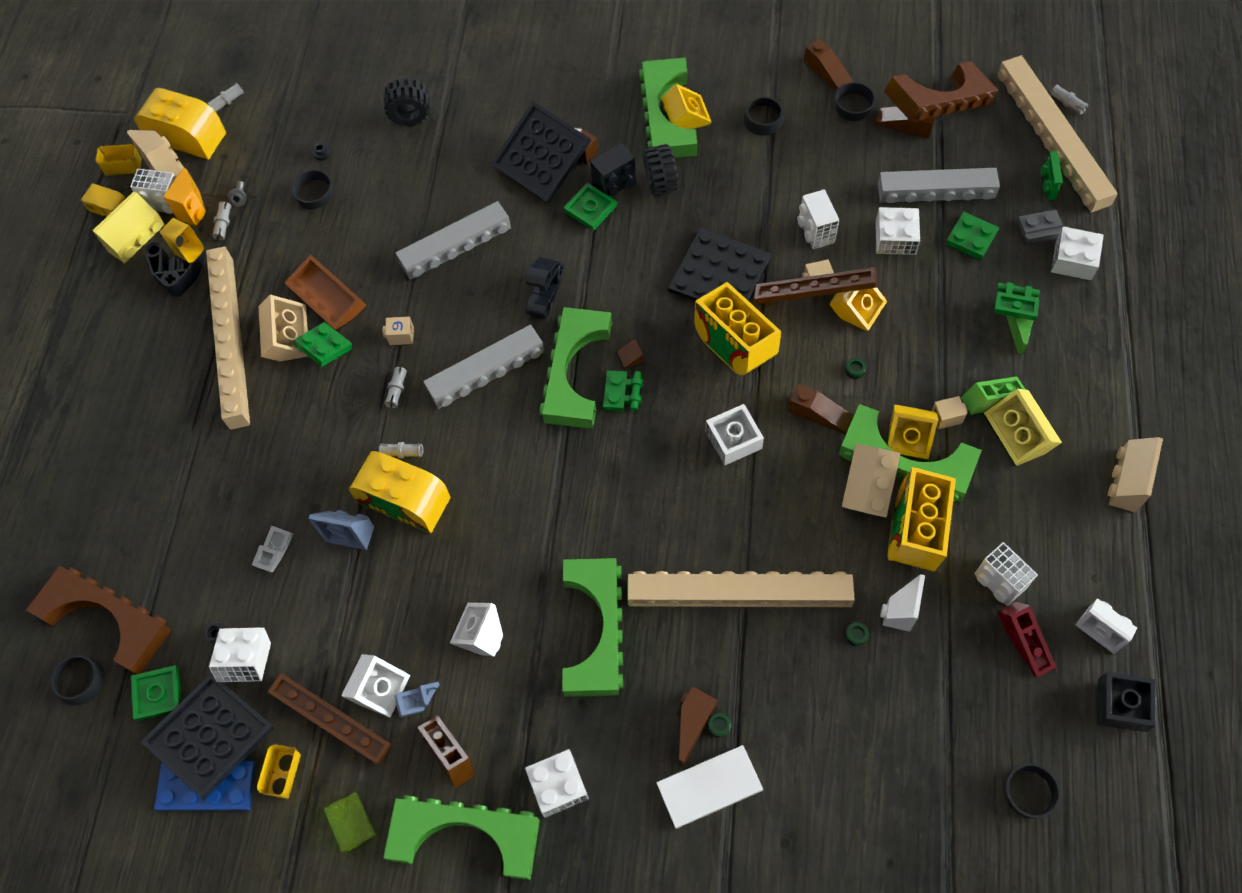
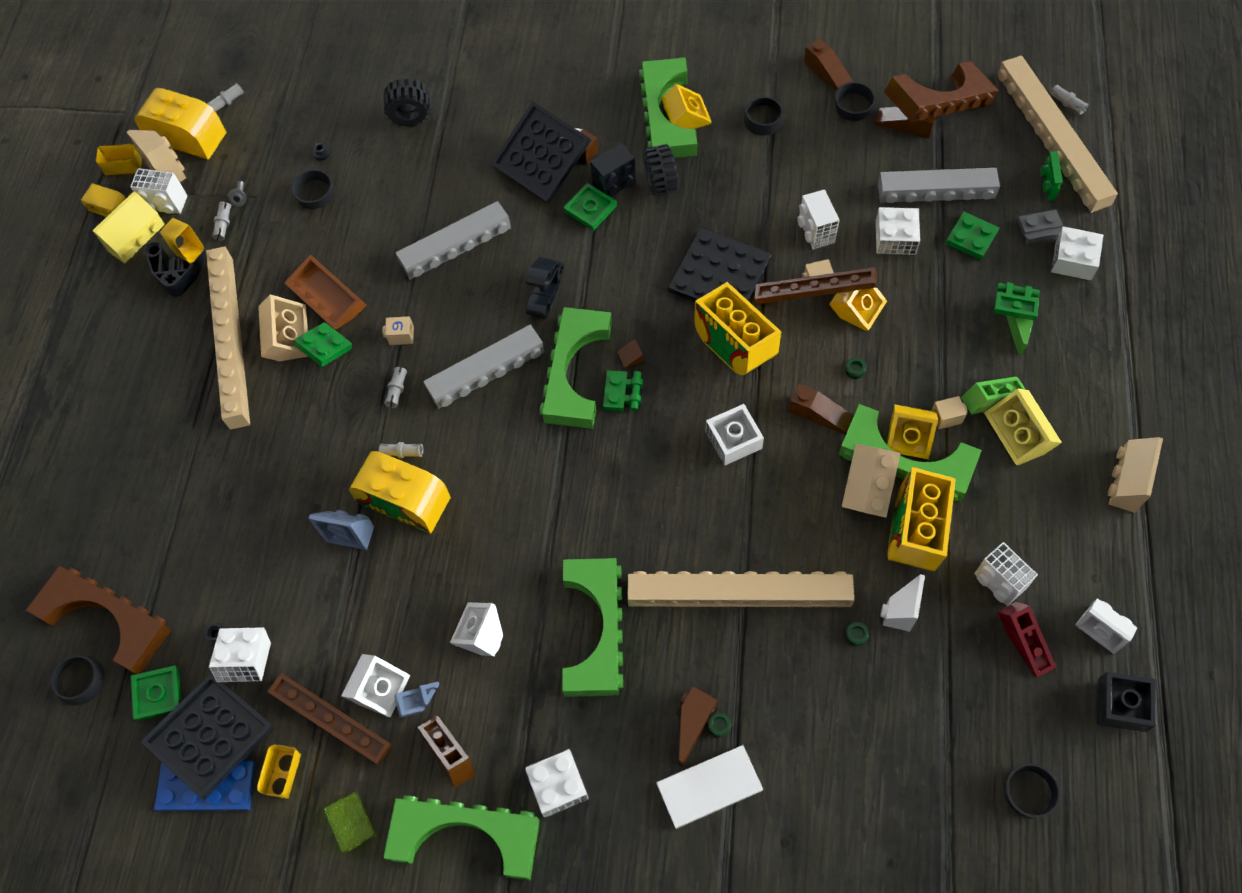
light orange slope [163,168,206,226] -> none
light grey slope [252,526,294,573] -> none

